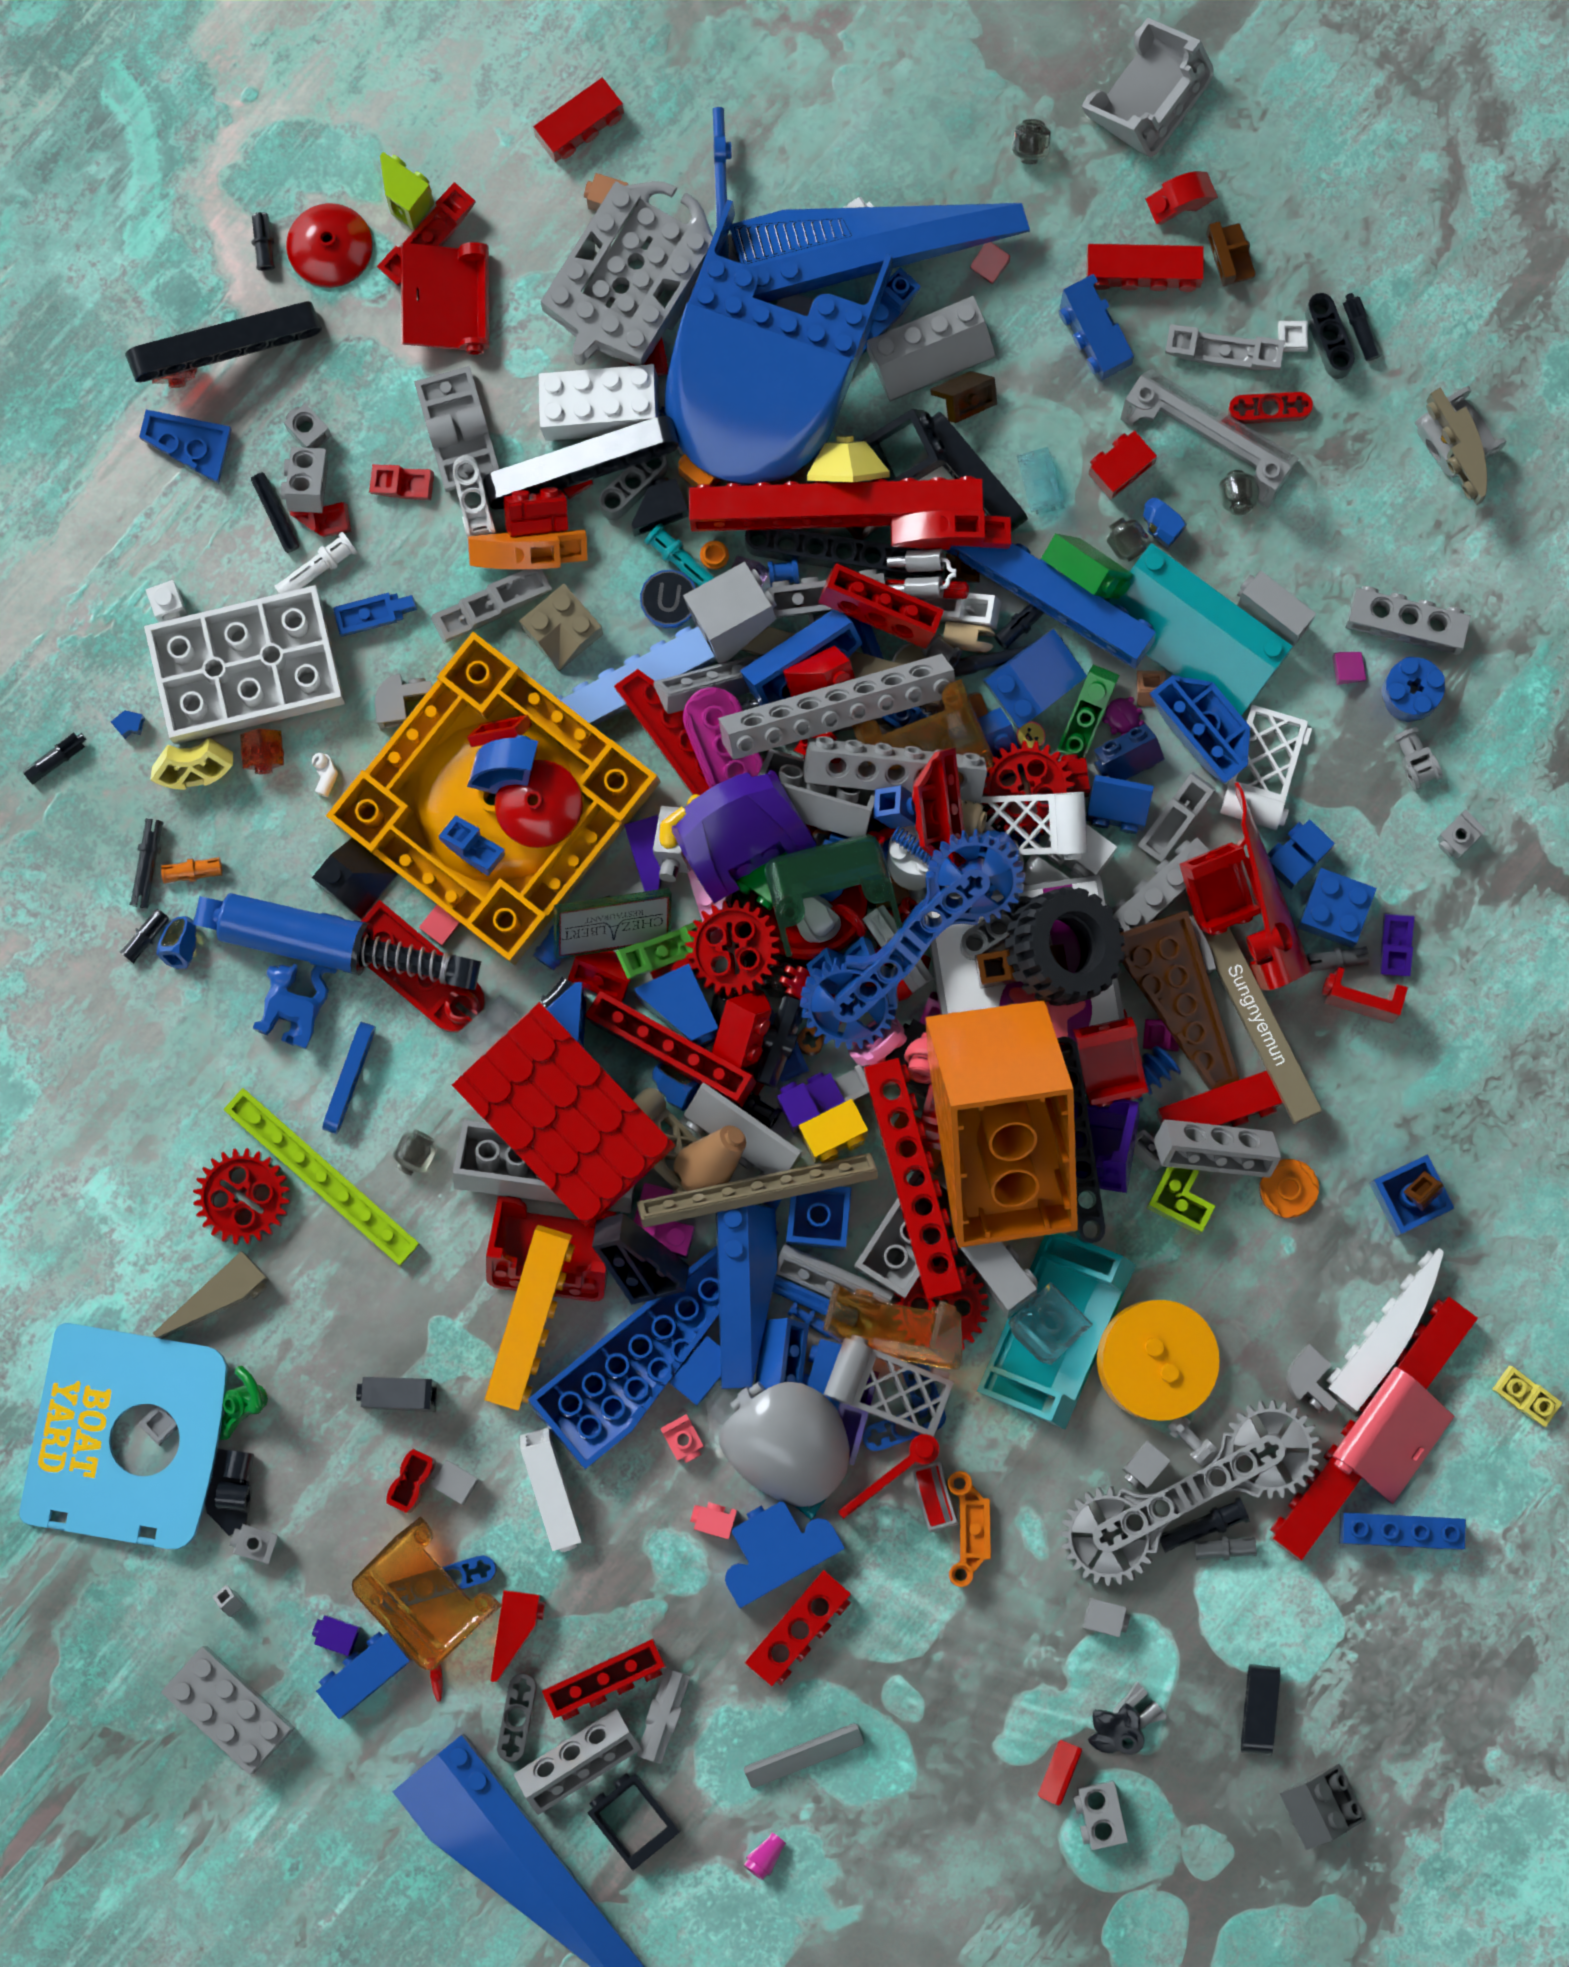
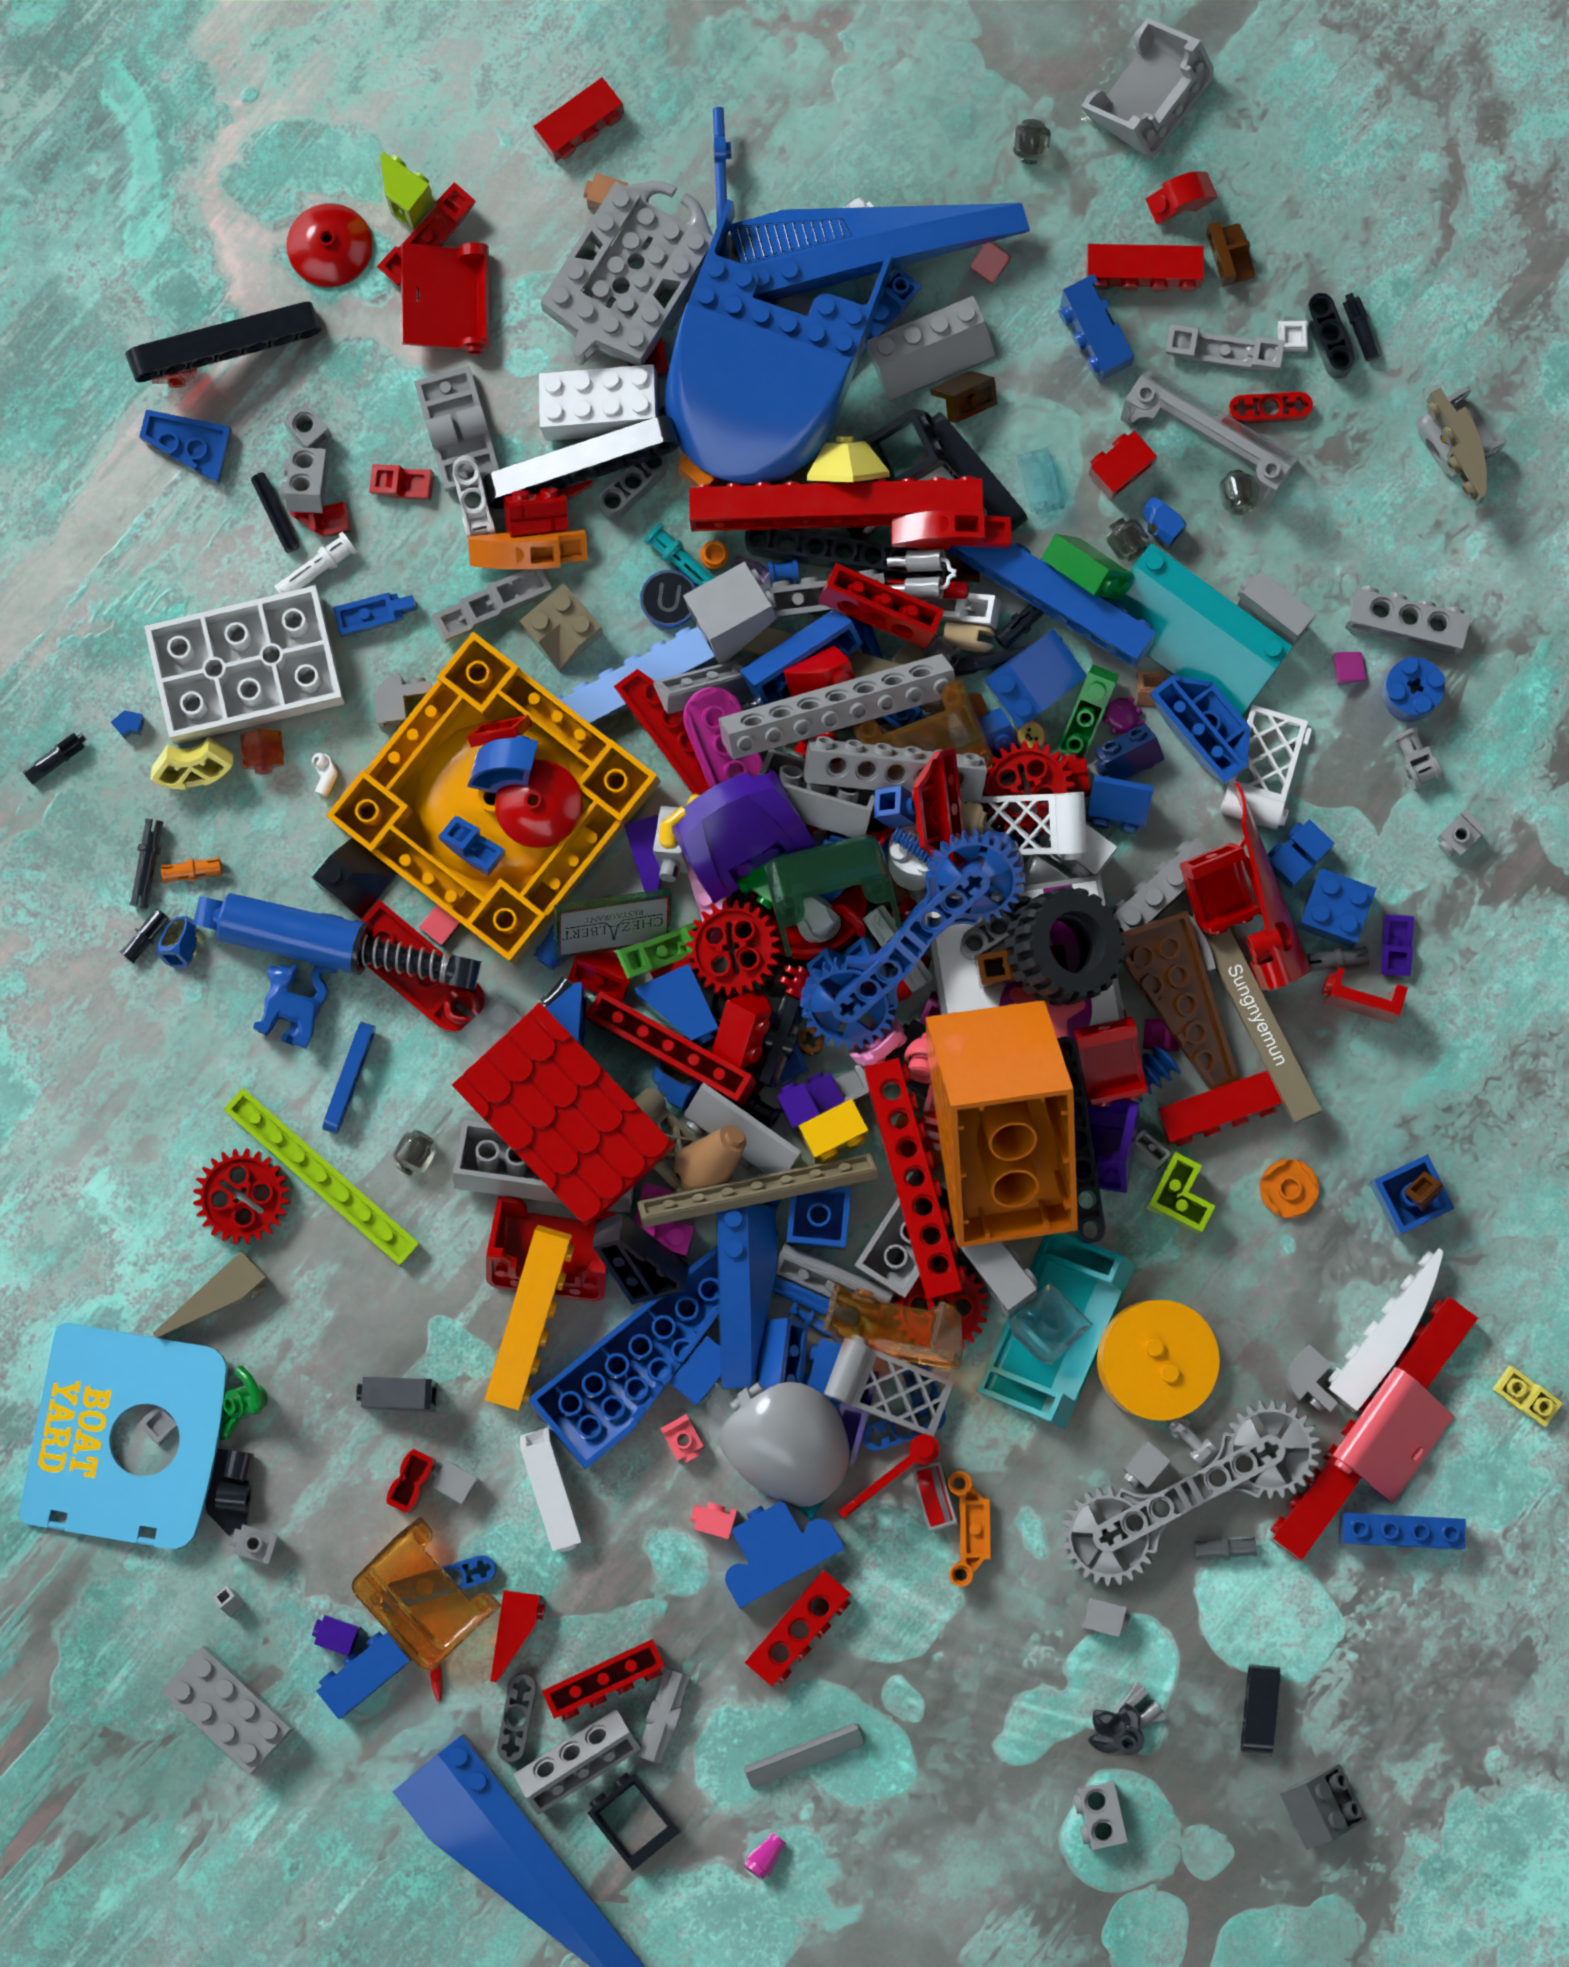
white brick [145,580,188,622] -> none
black axle [251,212,275,271] -> none
black slope [631,477,689,537] -> none
red slope [1038,1740,1082,1806] -> none
light grey slope [1138,772,1216,863] -> none
light grey brick [1154,1119,1281,1178] -> none
black pin [1160,1497,1250,1553] -> none

